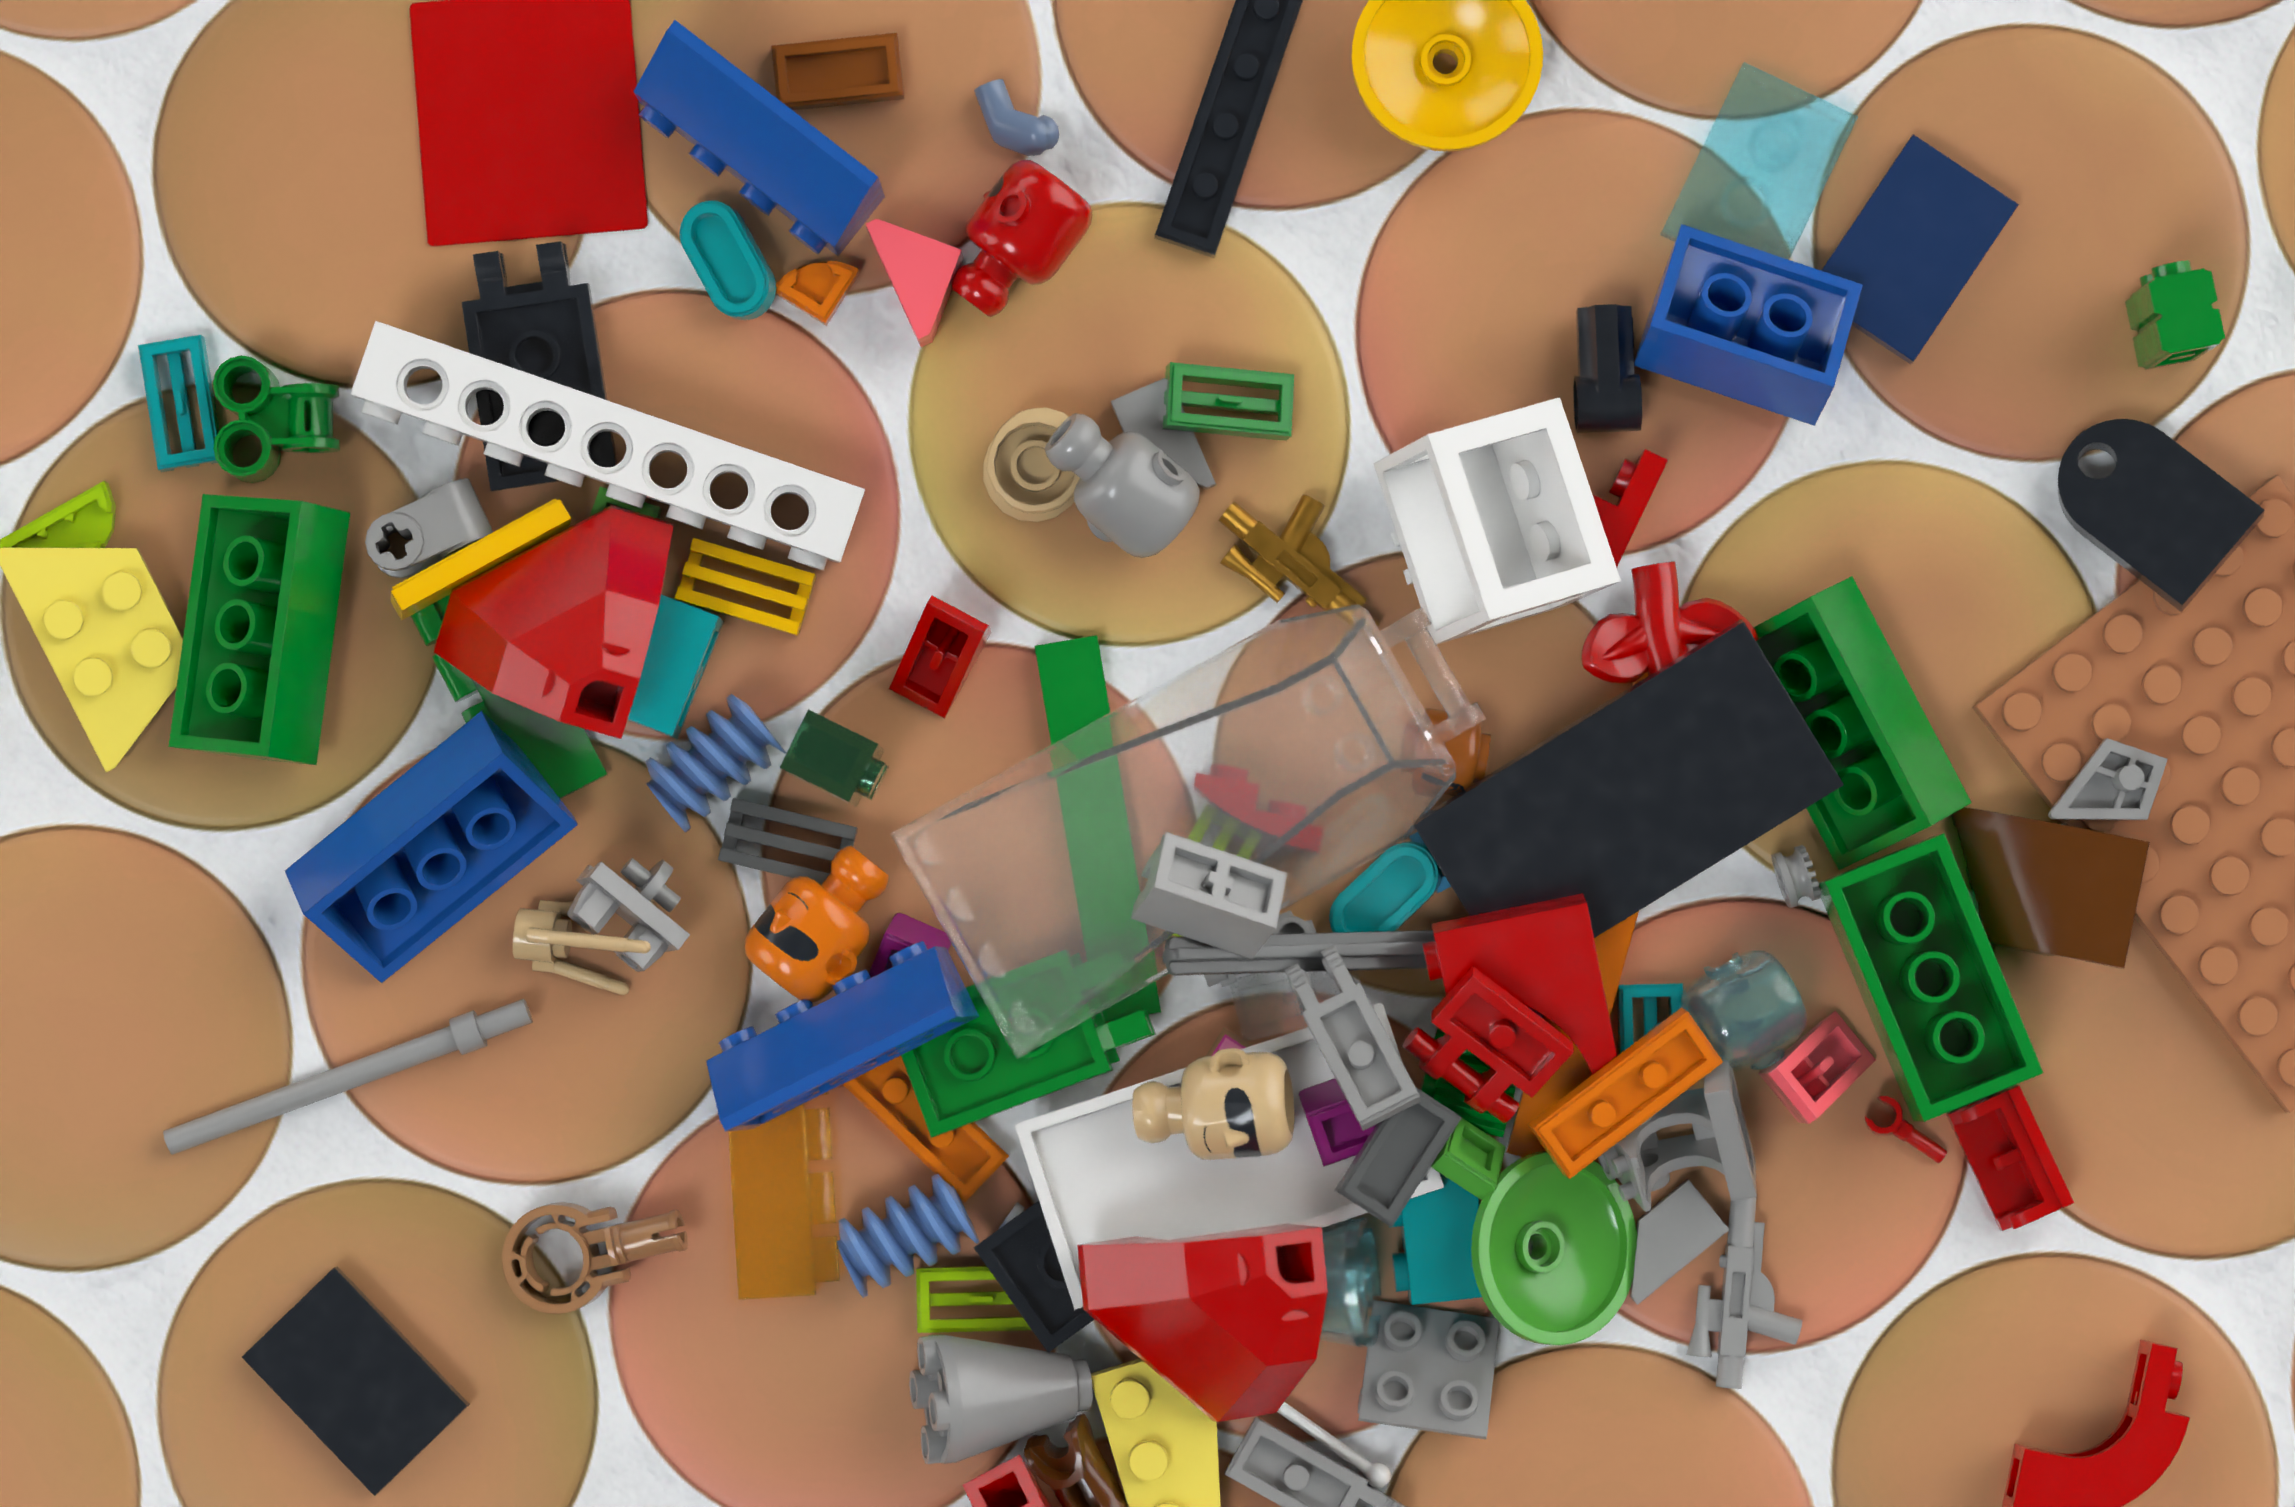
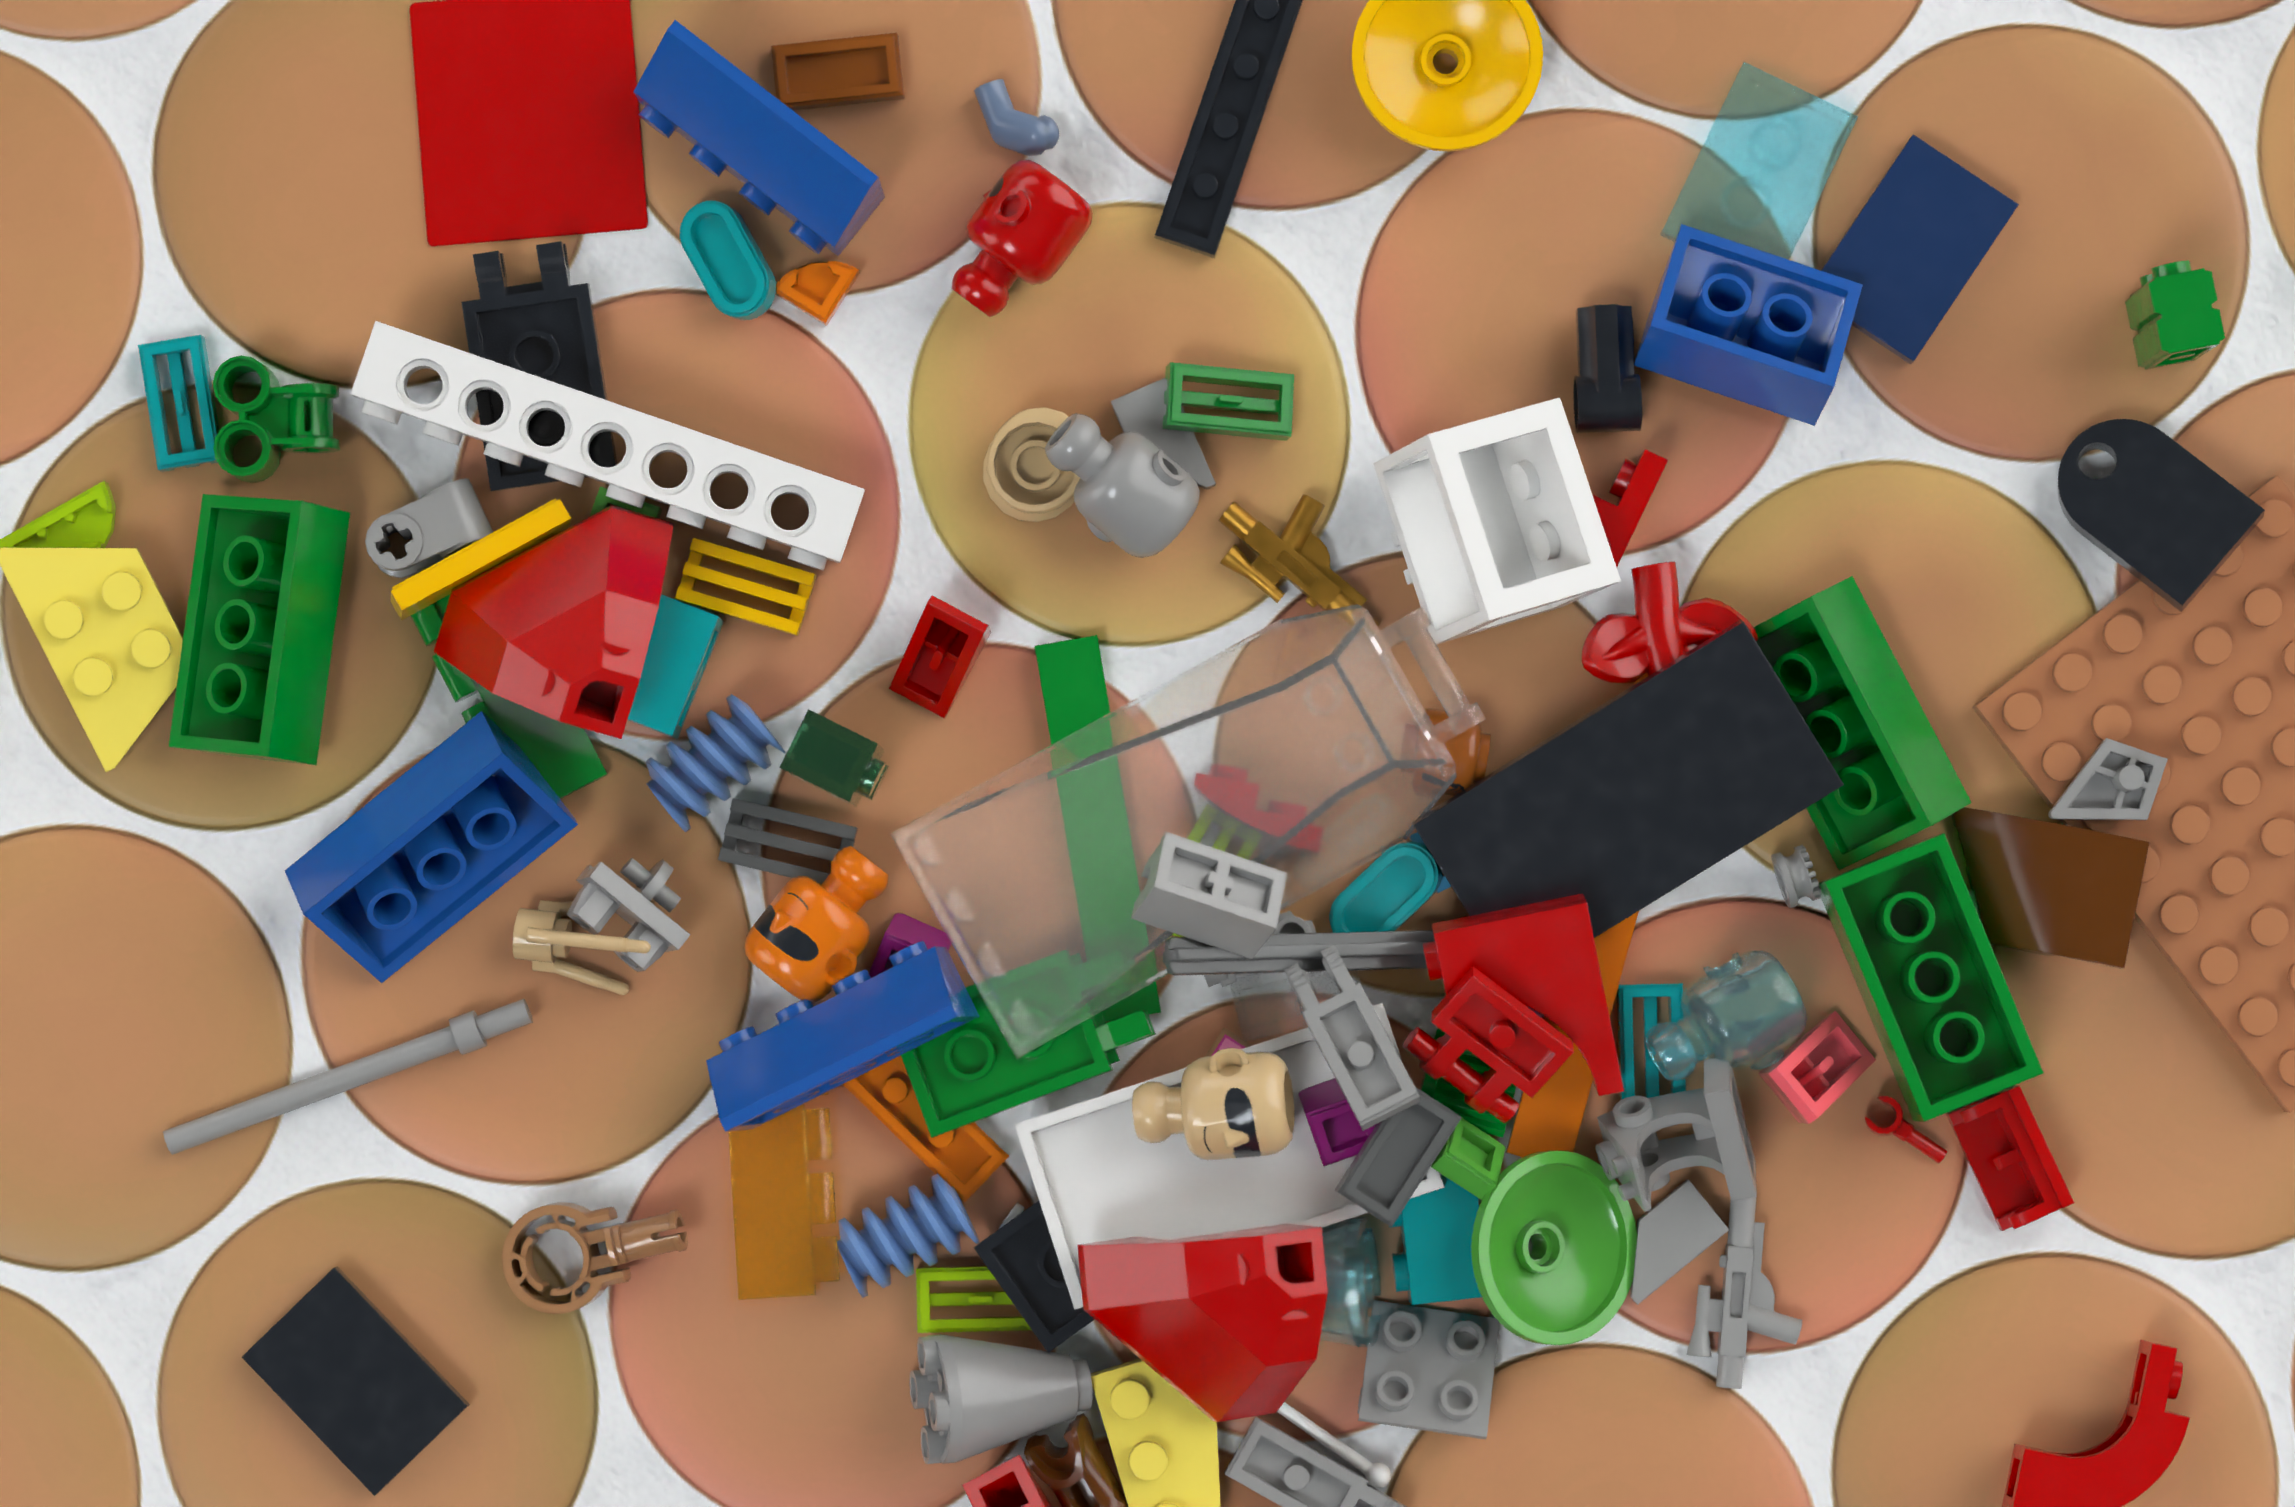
coral slope [865,219,964,347] -> none
orange tile [1527,1008,1723,1179] -> none

